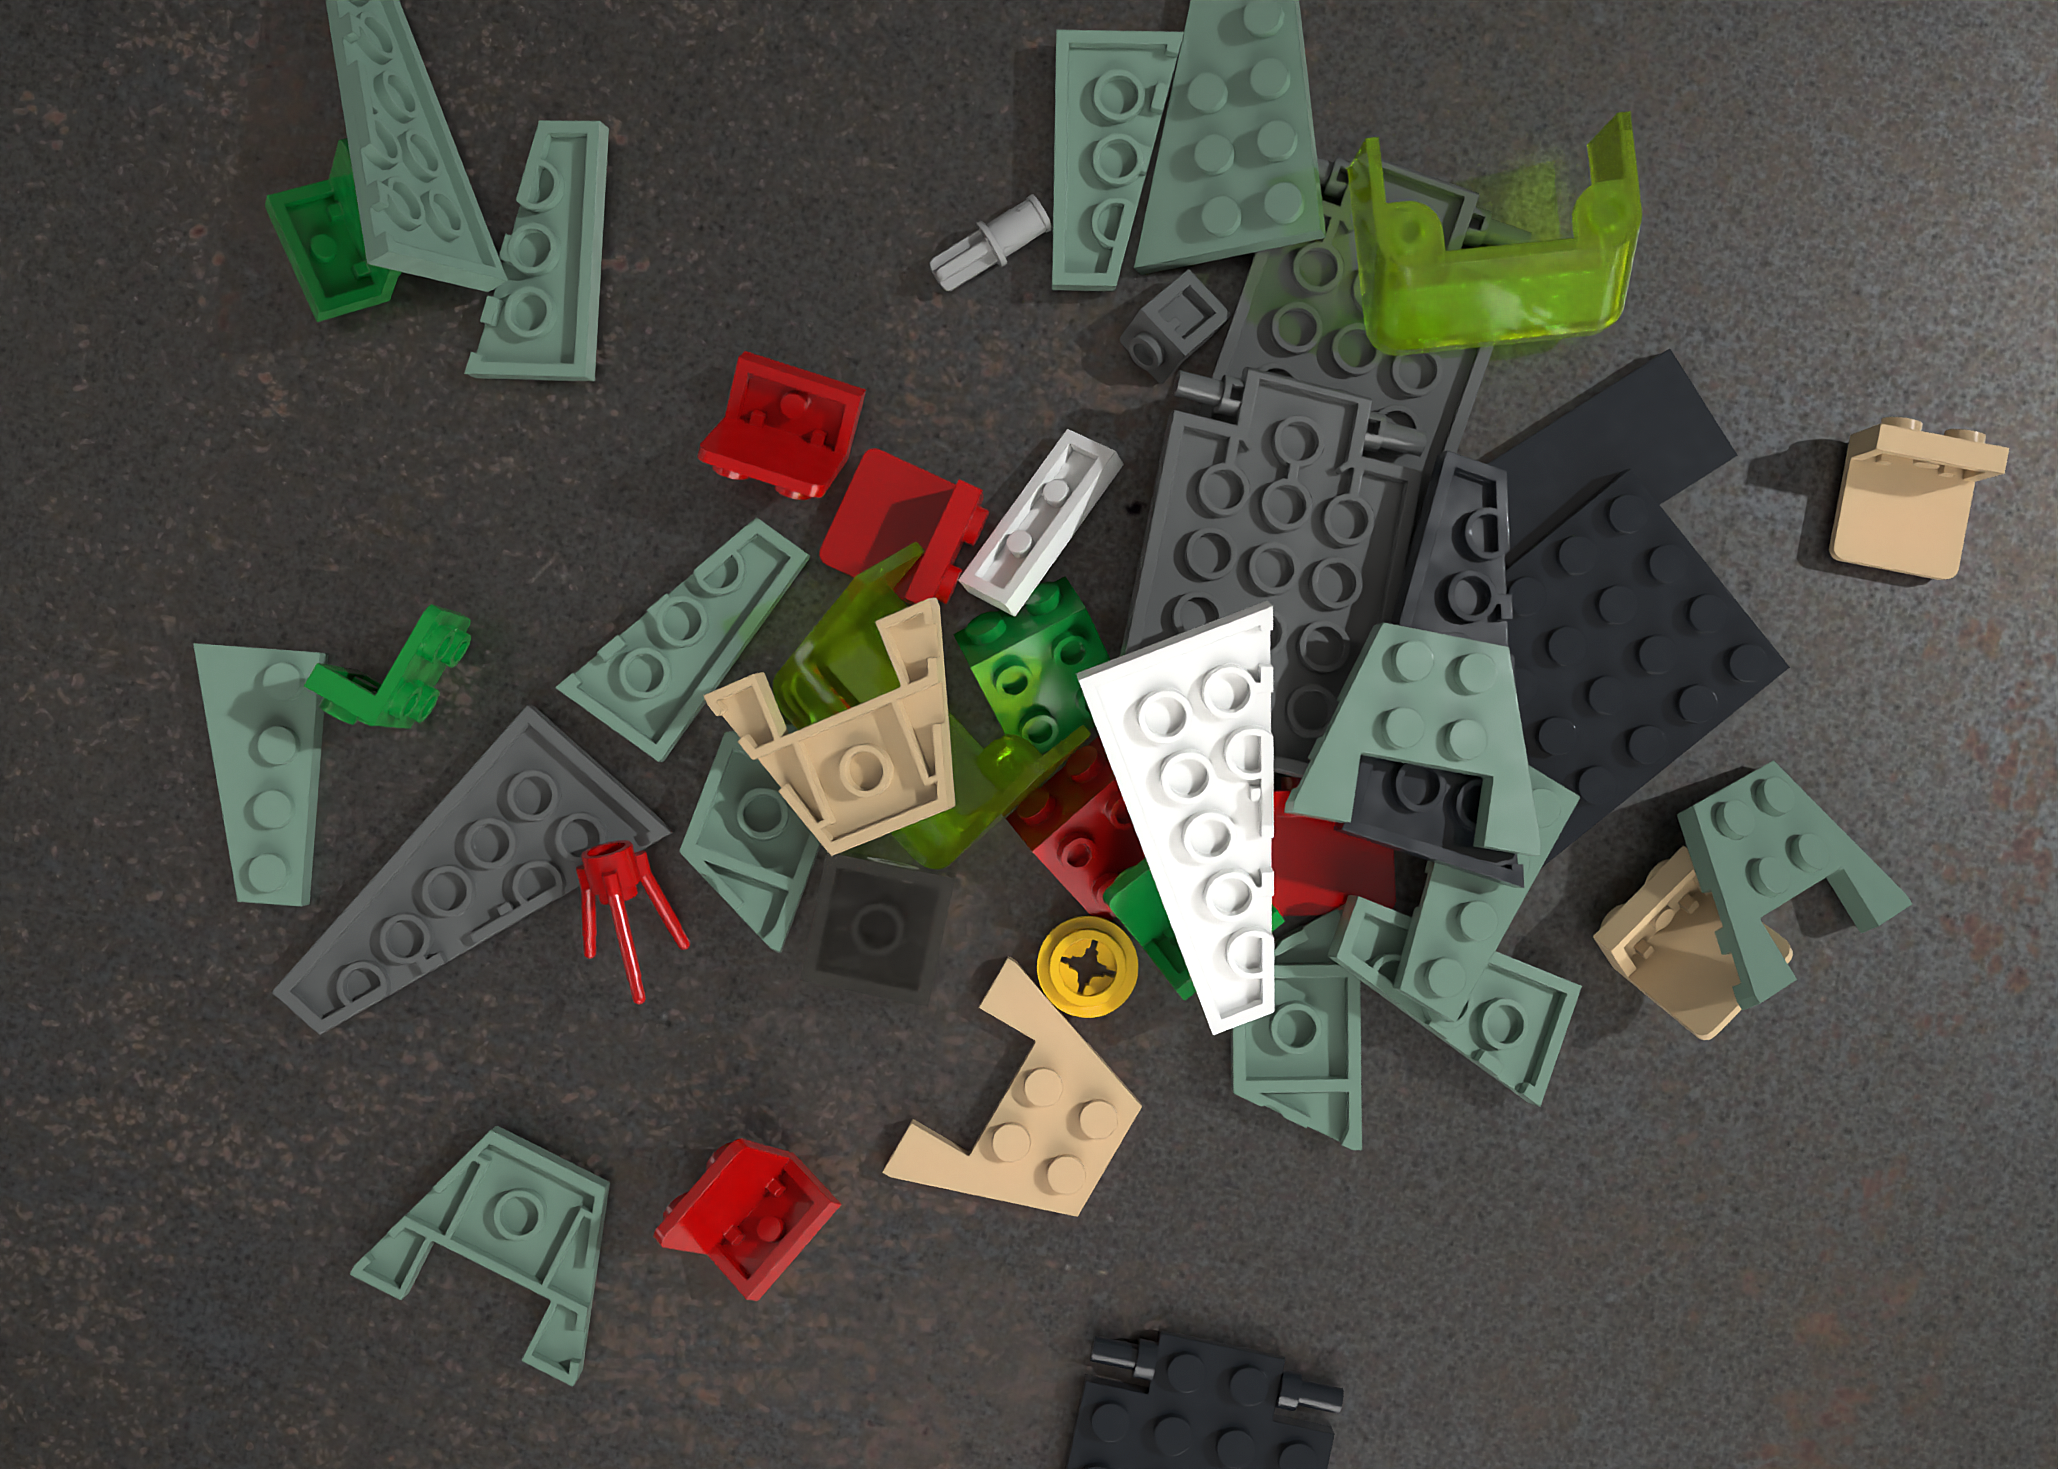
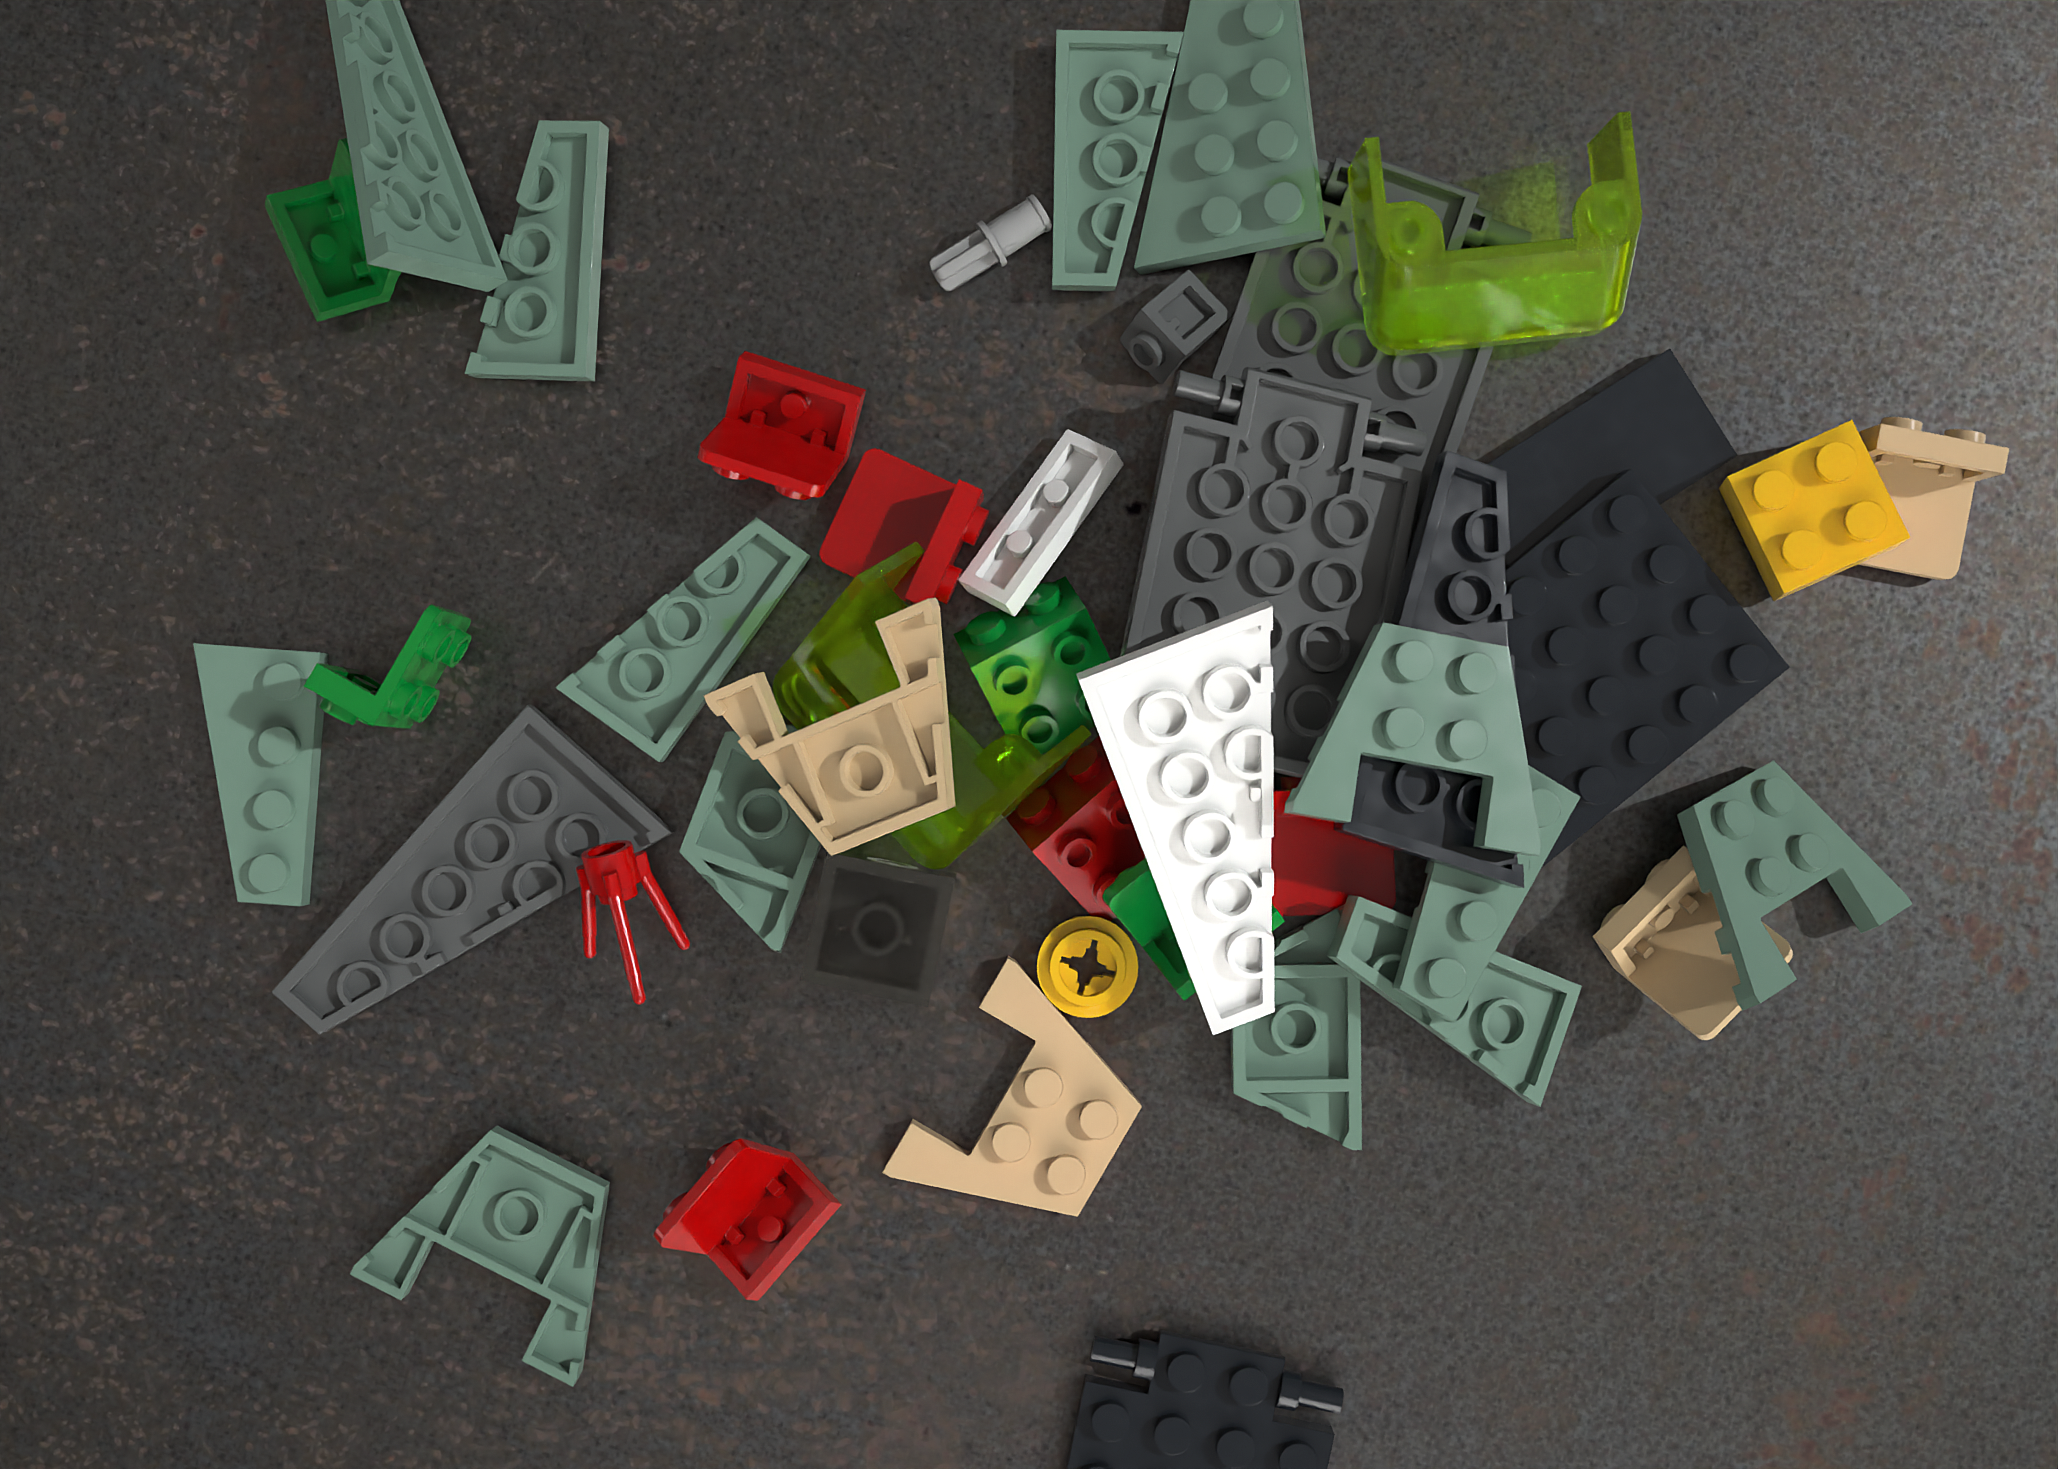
none -> yellow piece [1719,420,1911,601]

